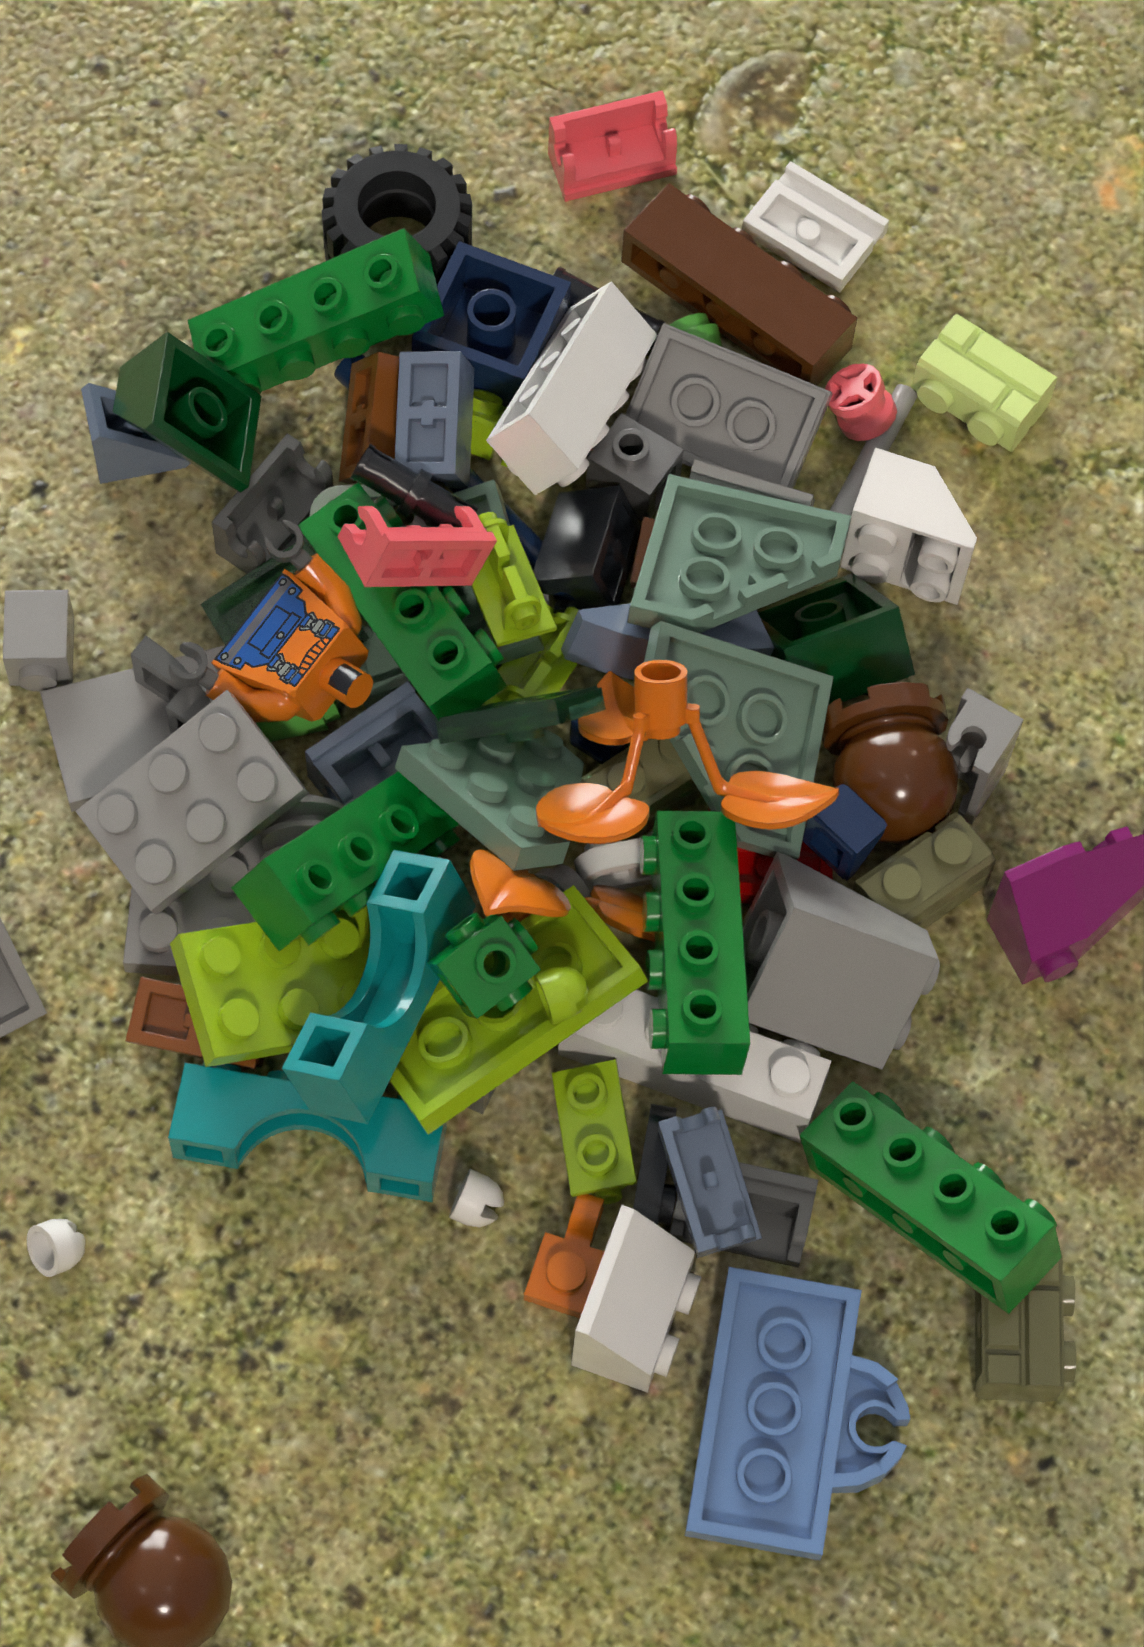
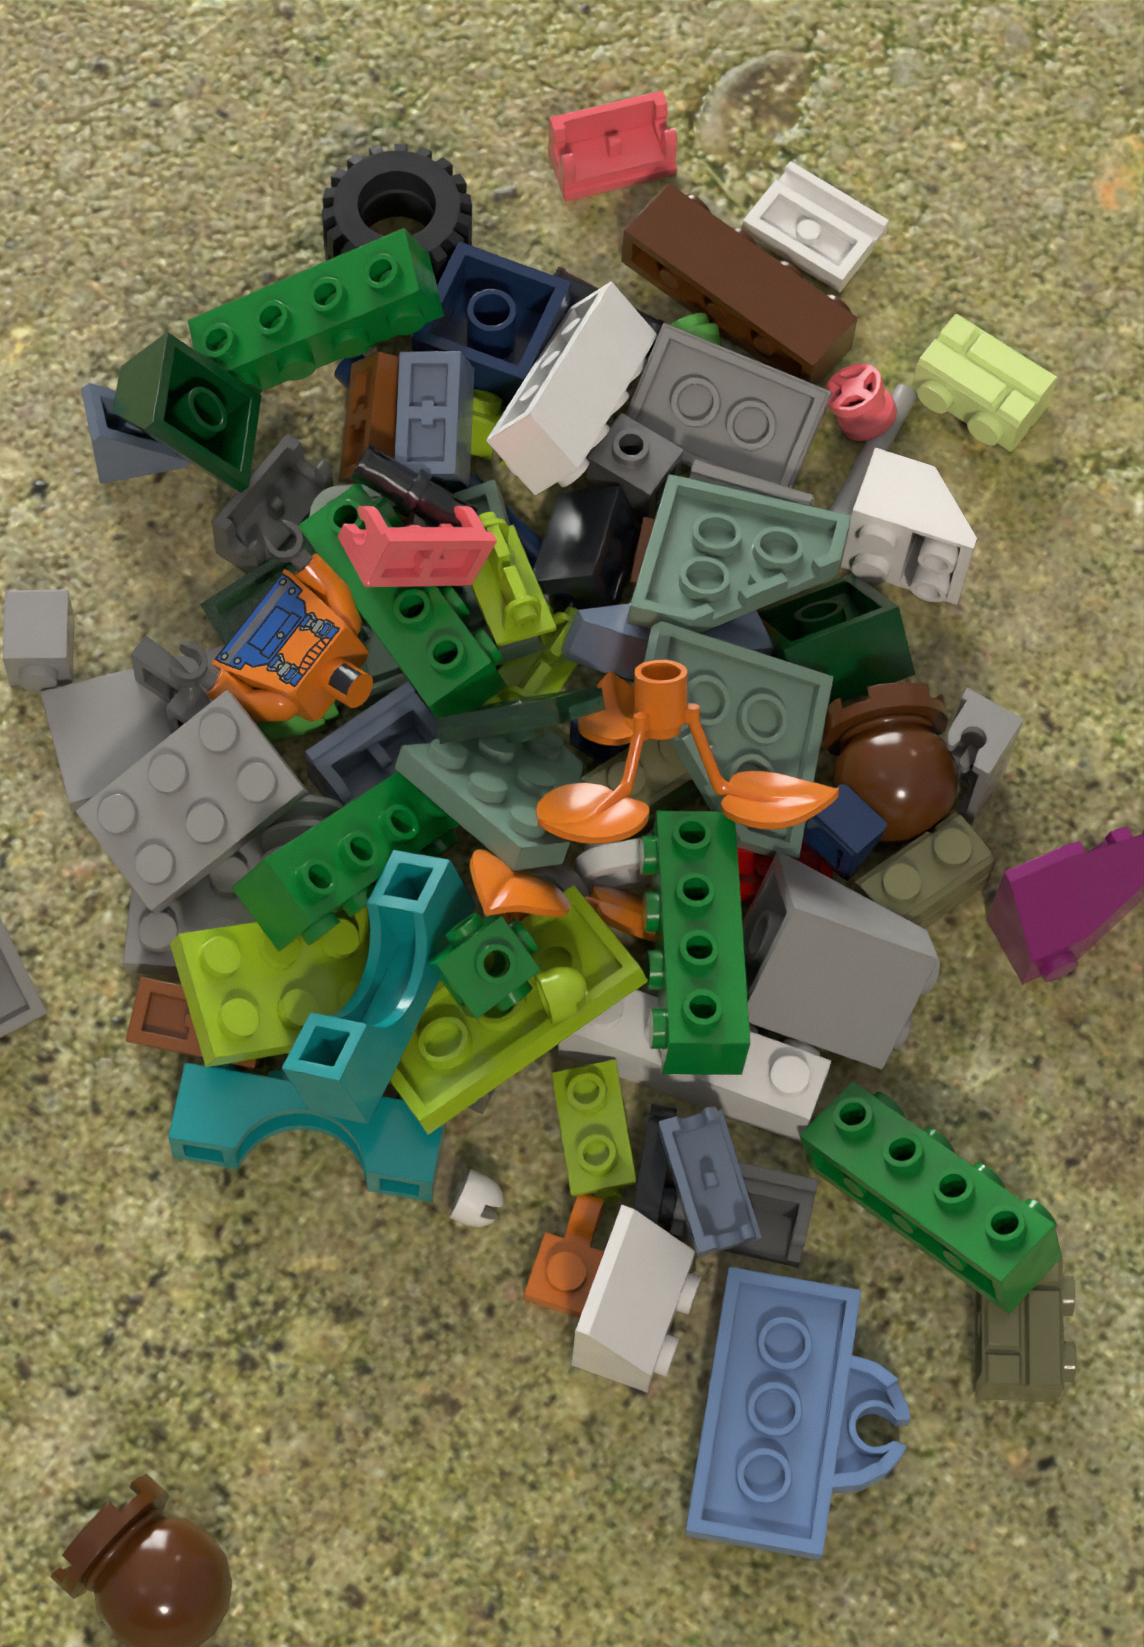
white hinge [27,1219,85,1277] -> none

